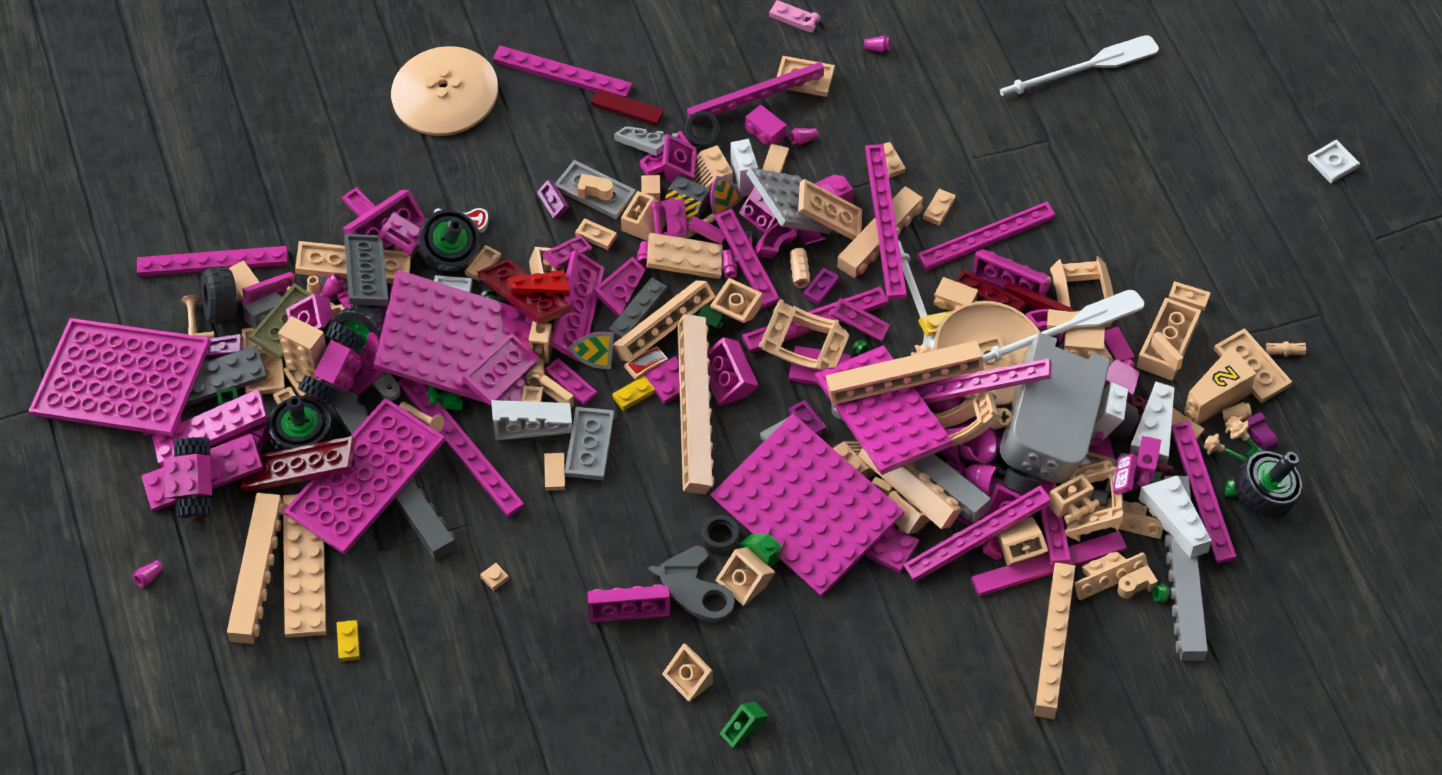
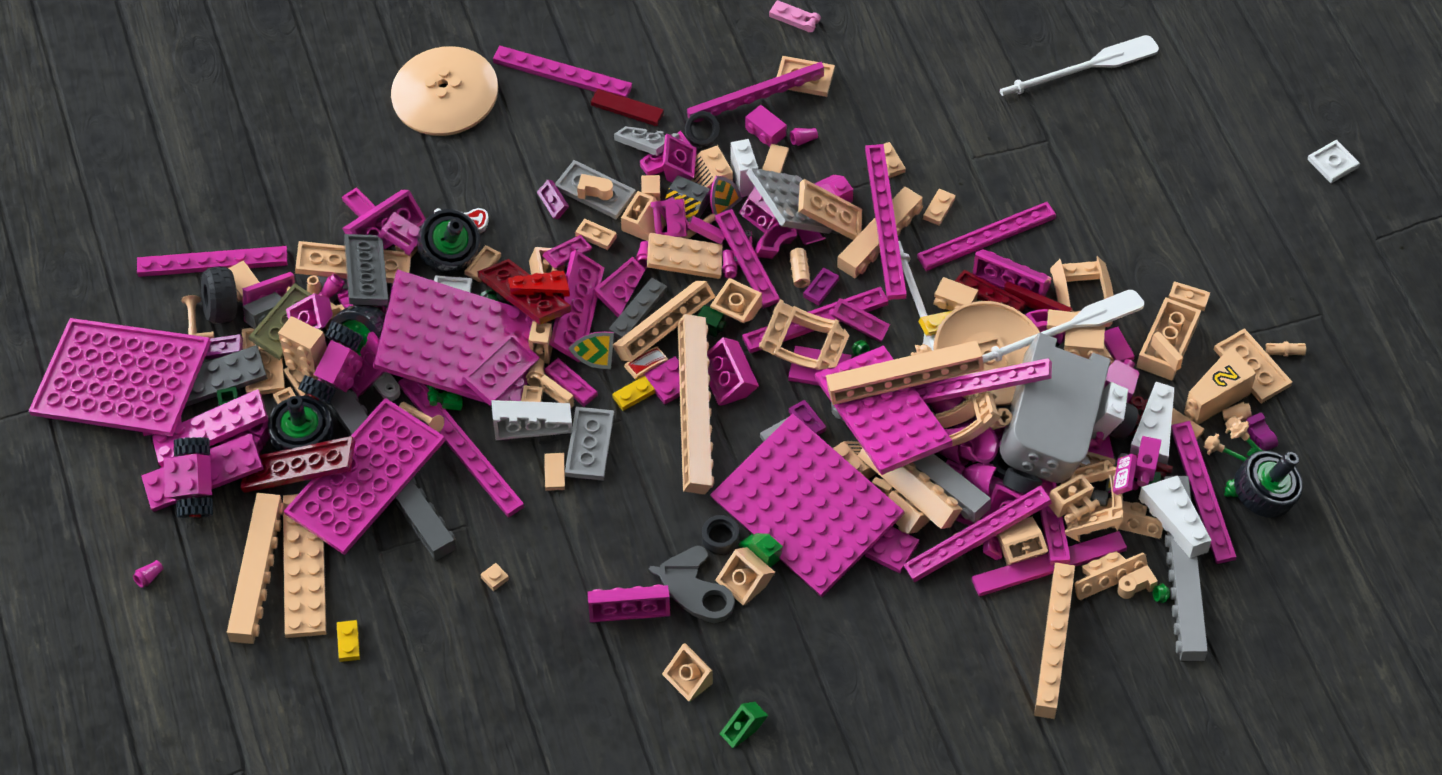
dark pink cone [864,36,891,53] -> none

